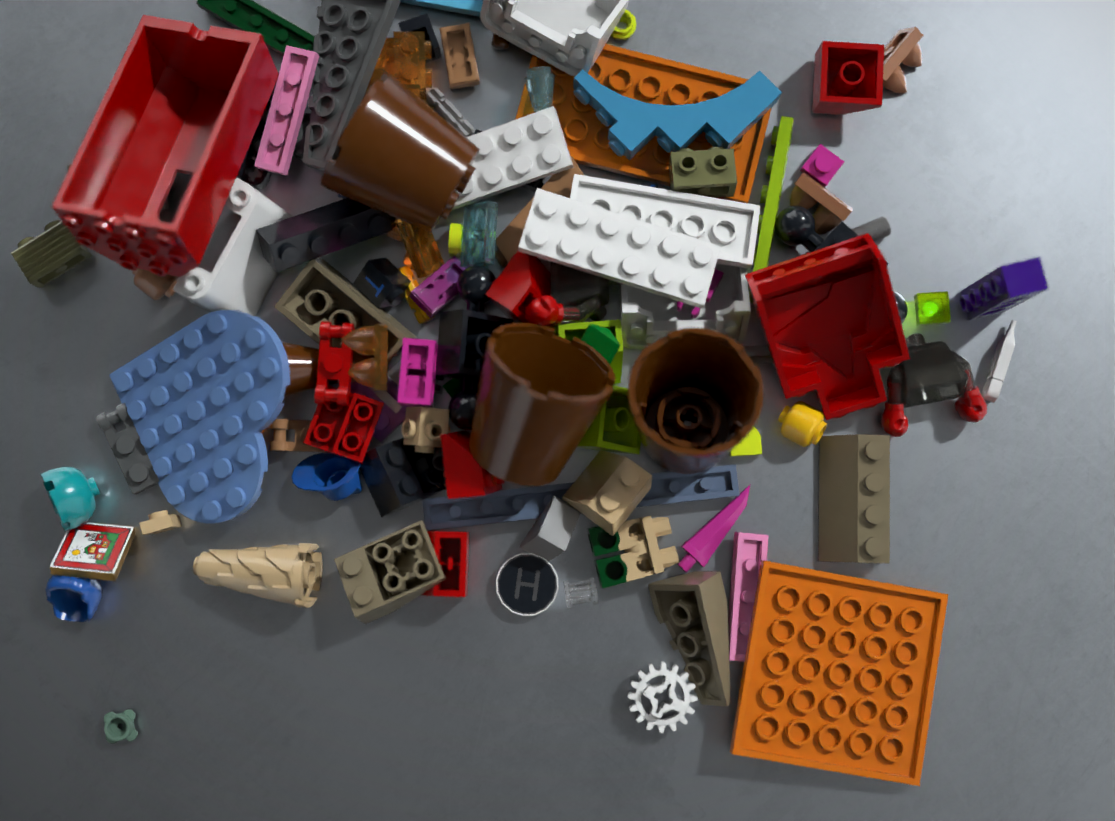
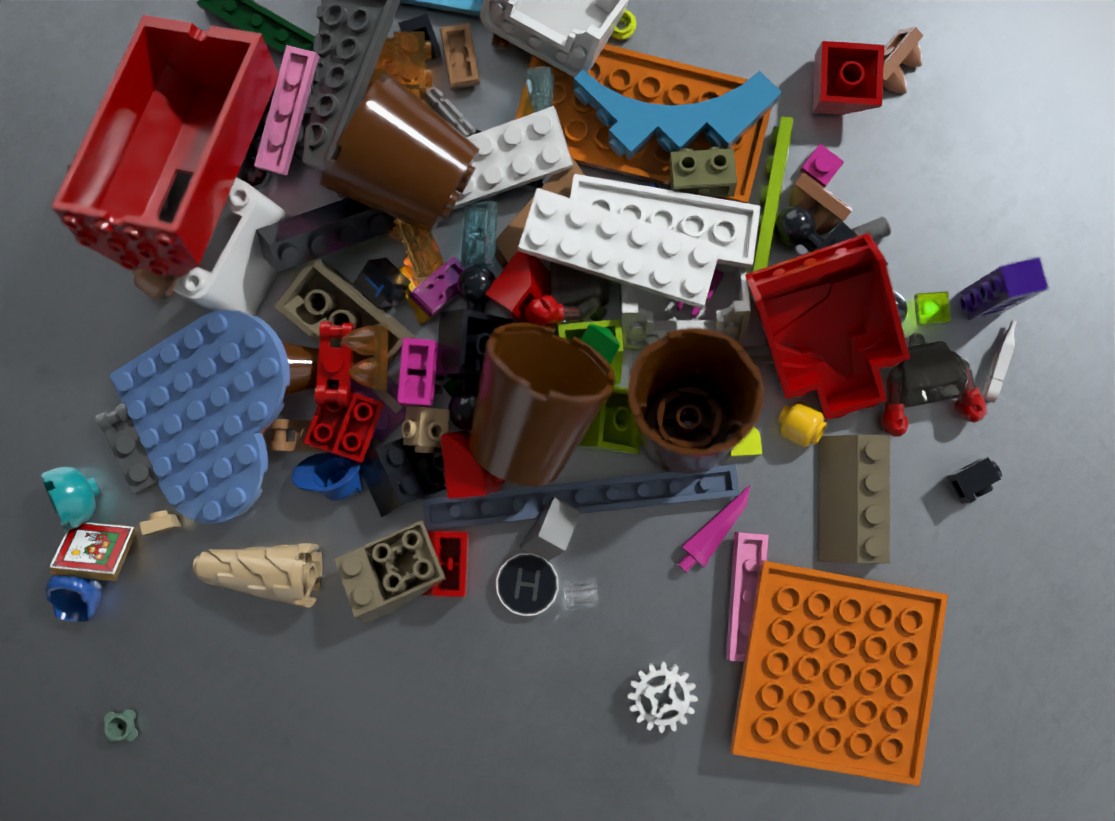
olive brick [11,220,92,288] -> none
neon yellow tile [448,223,464,258] -> none
tan slope [562,450,653,536] -> none
tan hips [586,516,679,589] -> none
dark tan wedge [648,571,731,707] -> none
none -> black brick [946,457,1002,504]

